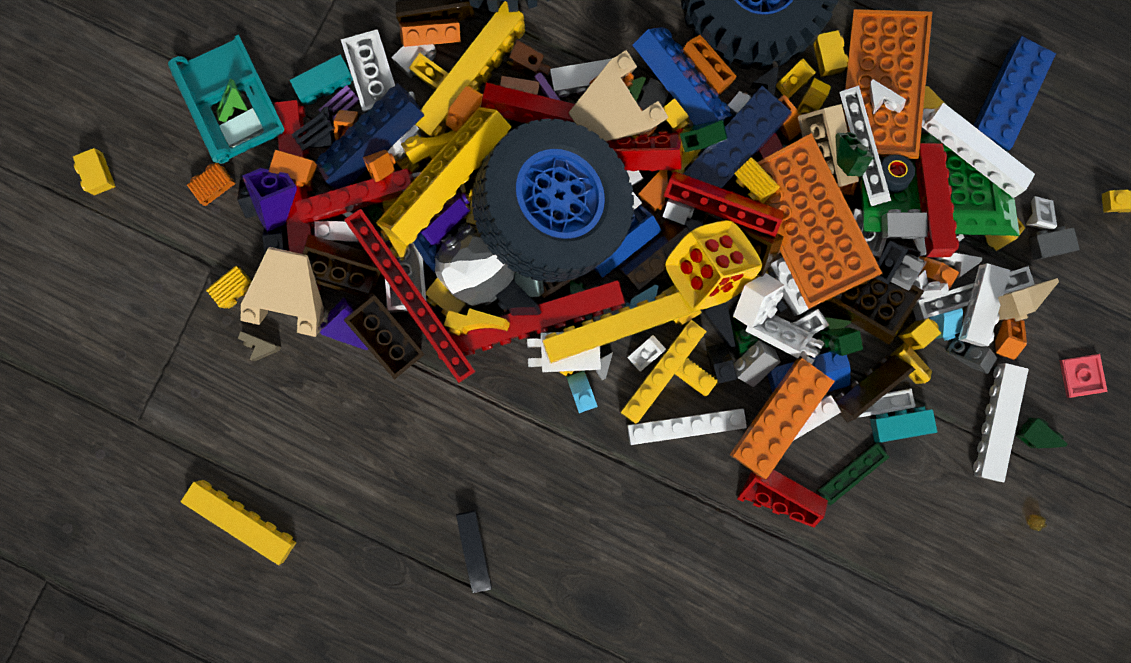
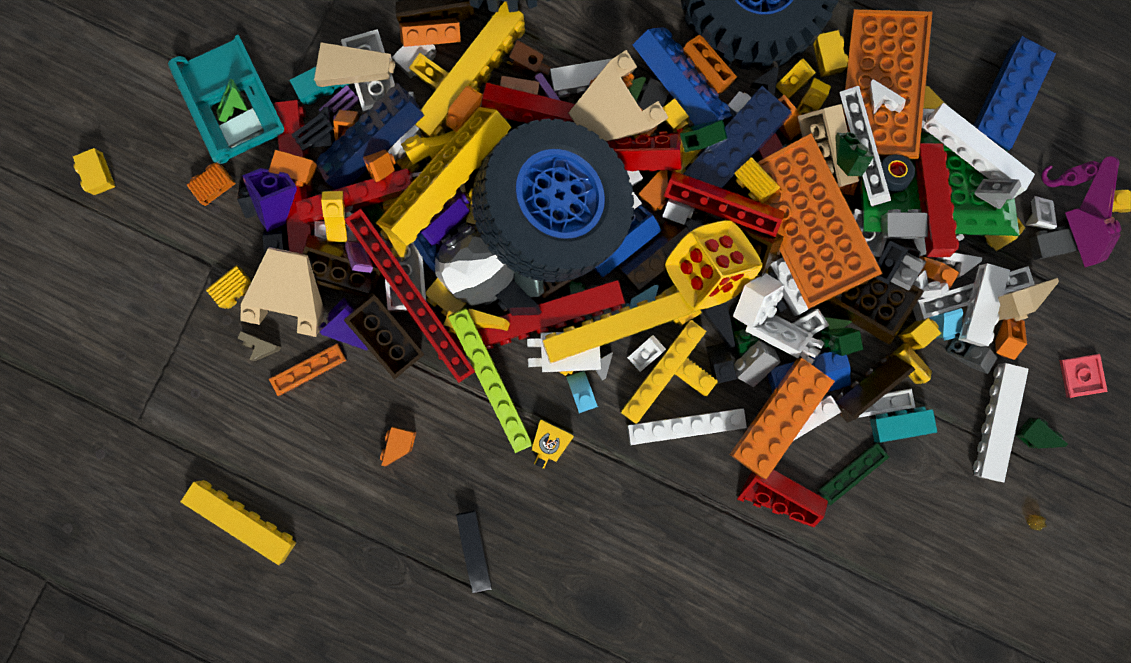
none -> orange tile [269,343,347,396]
none -> tan slope [314,43,395,87]
none -> yellow slope [321,191,347,242]
none -> medium lavender tile [345,241,373,273]
none -> orange slope [380,427,417,466]
none -> lime plate [448,307,533,453]
none -> yellow torso [532,420,574,468]
none -> light grey slope [974,179,1021,209]
none -> magenta slope [1041,156,1121,267]

